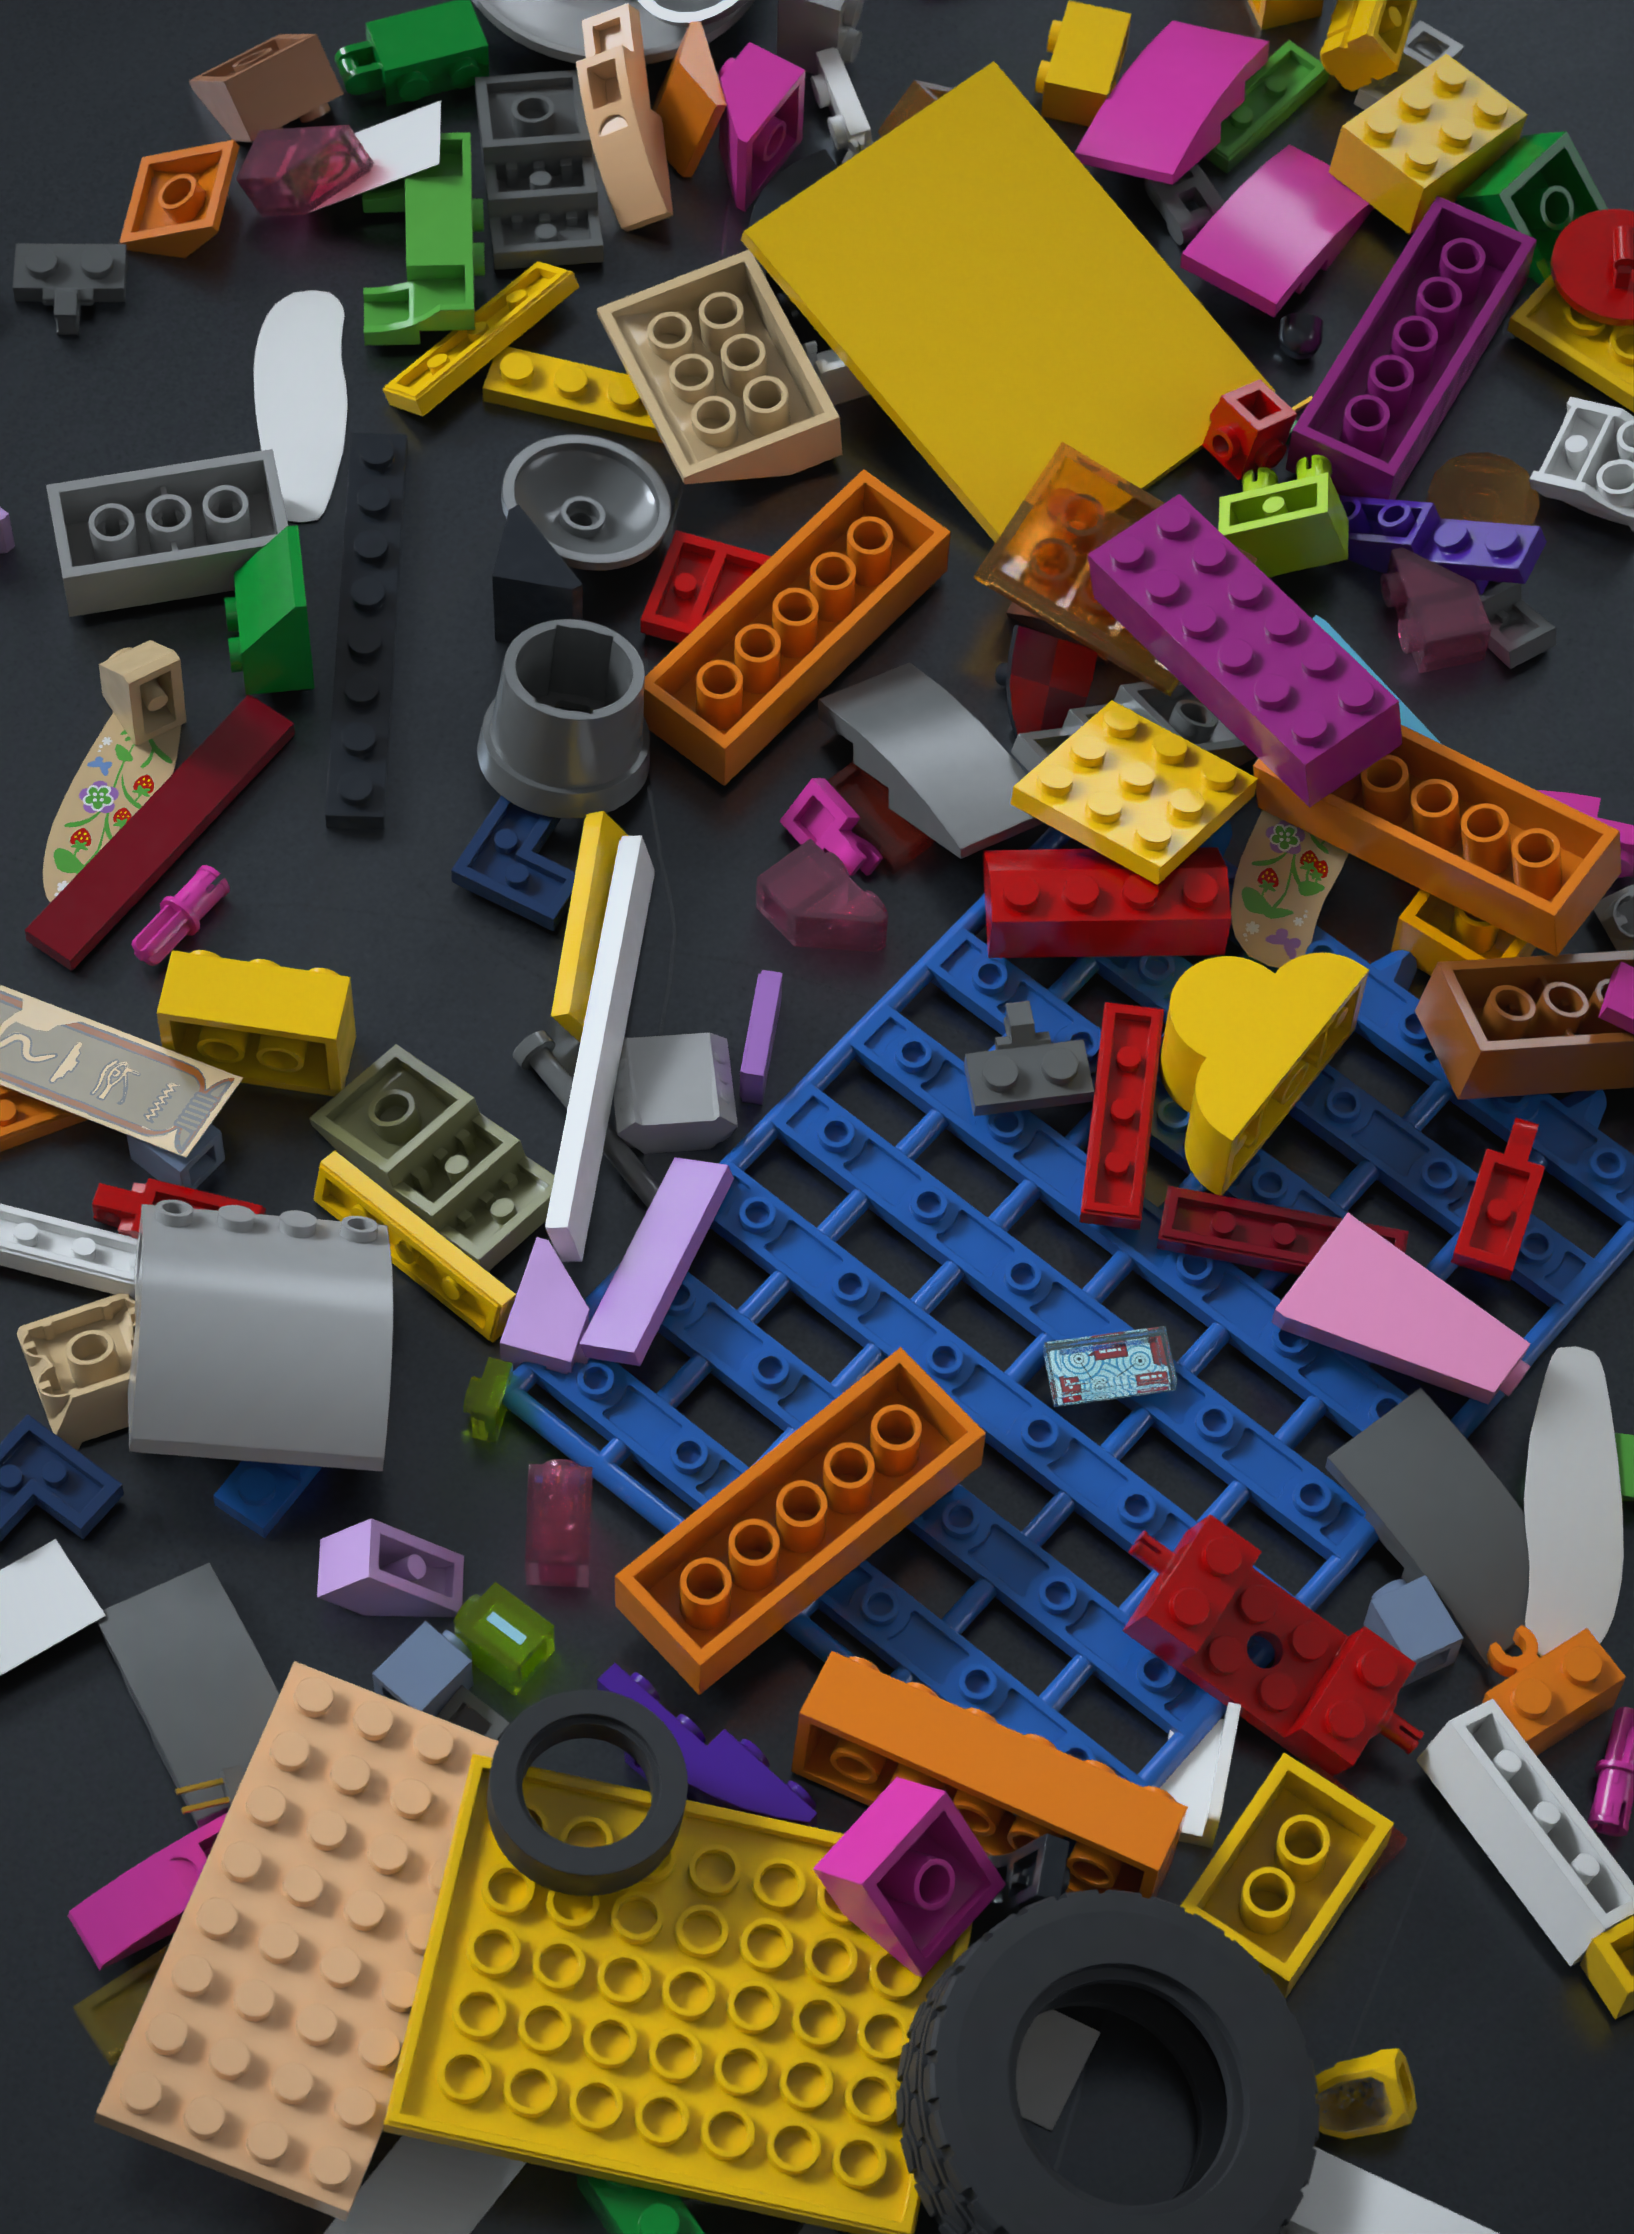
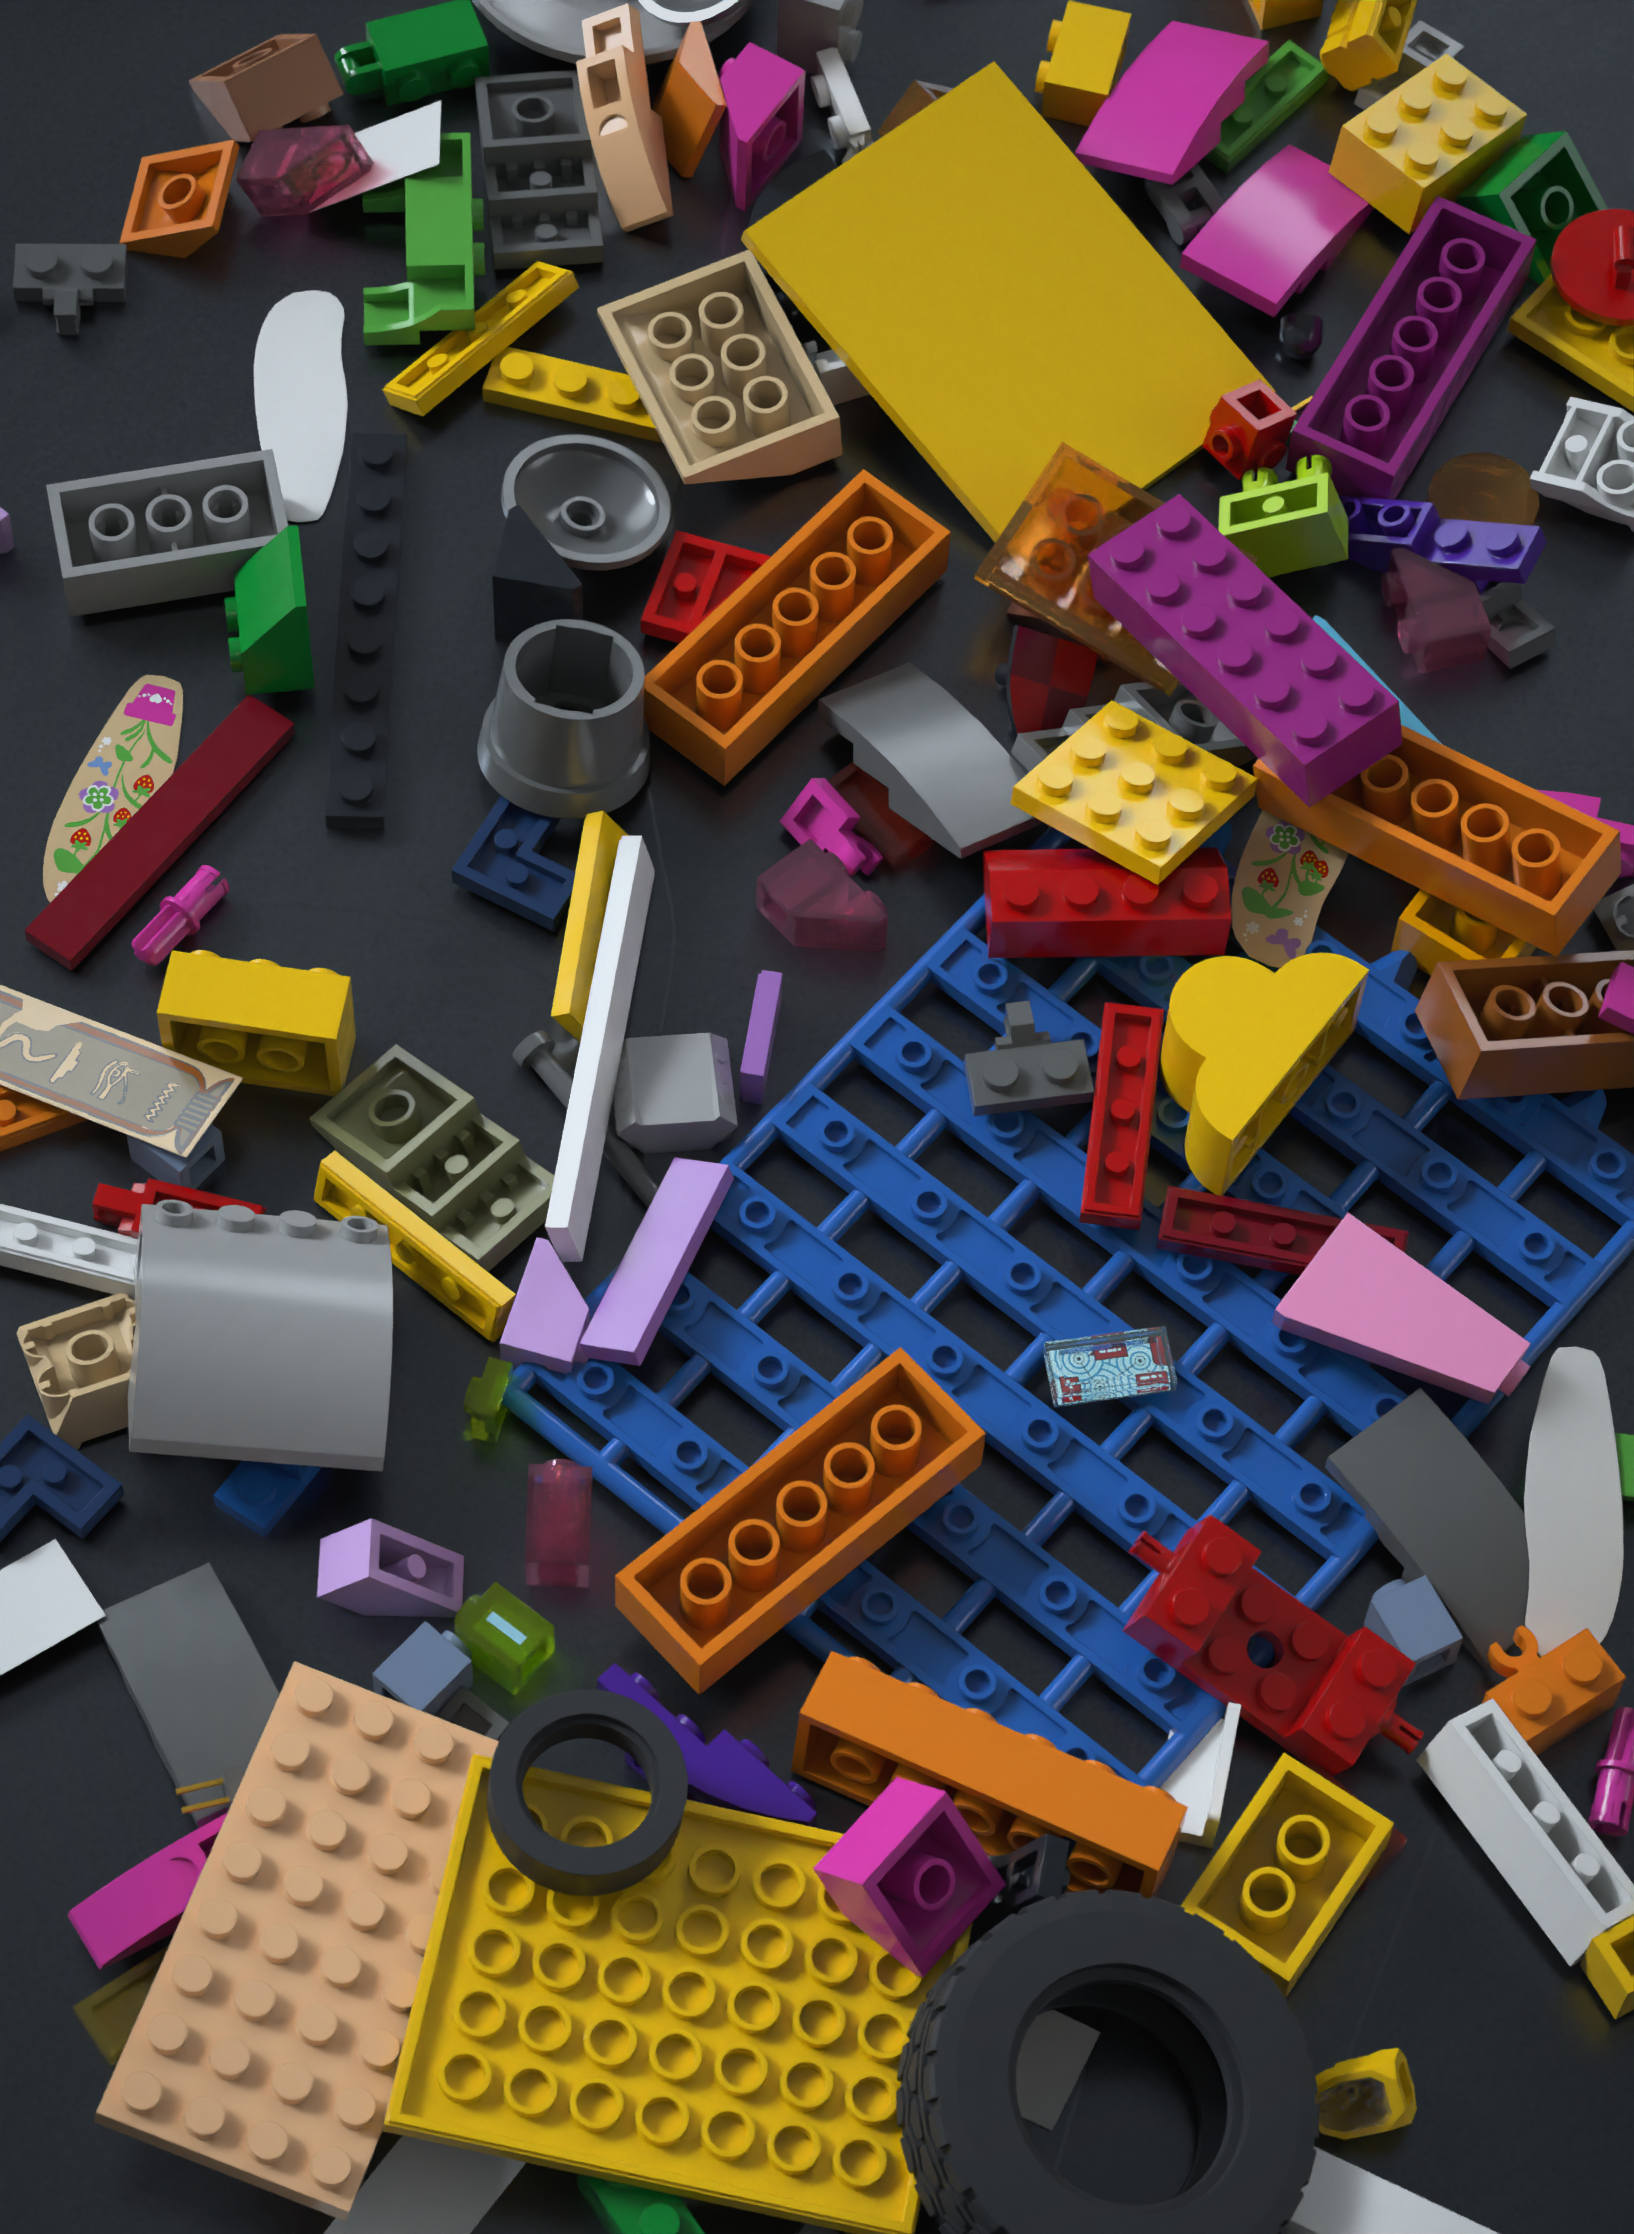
tan slope [99,640,187,746] -> none
red plate [1451,1118,1545,1281] -> none

